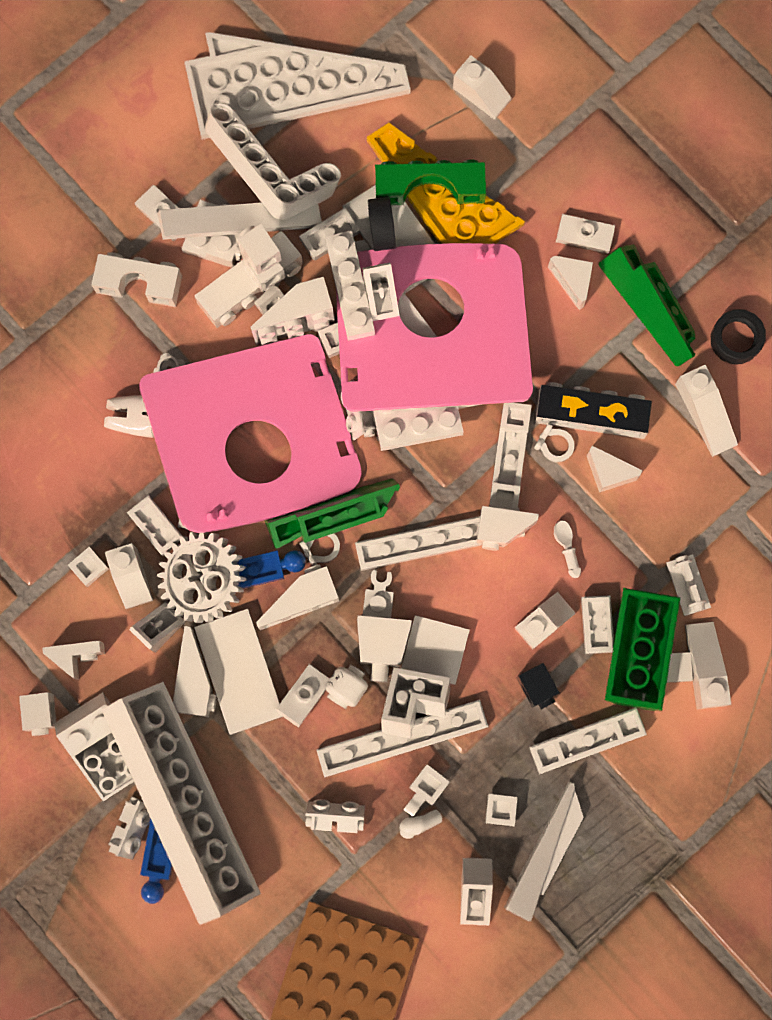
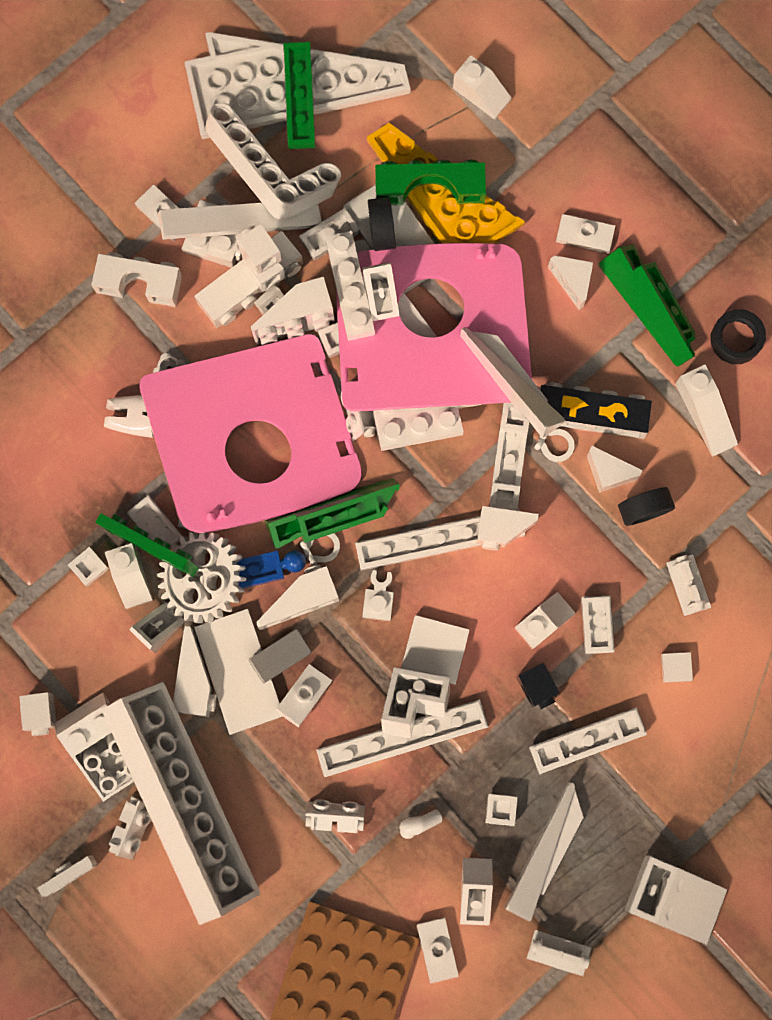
white slope [42,641,105,680] -> none
blue plate [140,819,173,904] -> none
white head [326,665,368,709] -> none
white torso [357,615,412,682] -> none
white plate [404,765,449,817] -> none
white piece [554,521,581,578] -> none
green brick [605,588,681,711] -> none
white slope [685,622,731,710] -> none
none -> white plate [37,855,98,897]
none -> green plate [95,513,199,578]
none -> light grey tile [248,629,312,684]
none -> green plate [283,42,316,149]
none -> white plate [417,917,459,983]
none -> white wedge [460,327,566,438]
none -> white hinge [527,930,591,976]
none -> black tyre [618,487,675,526]
none -> white slope [625,855,727,945]

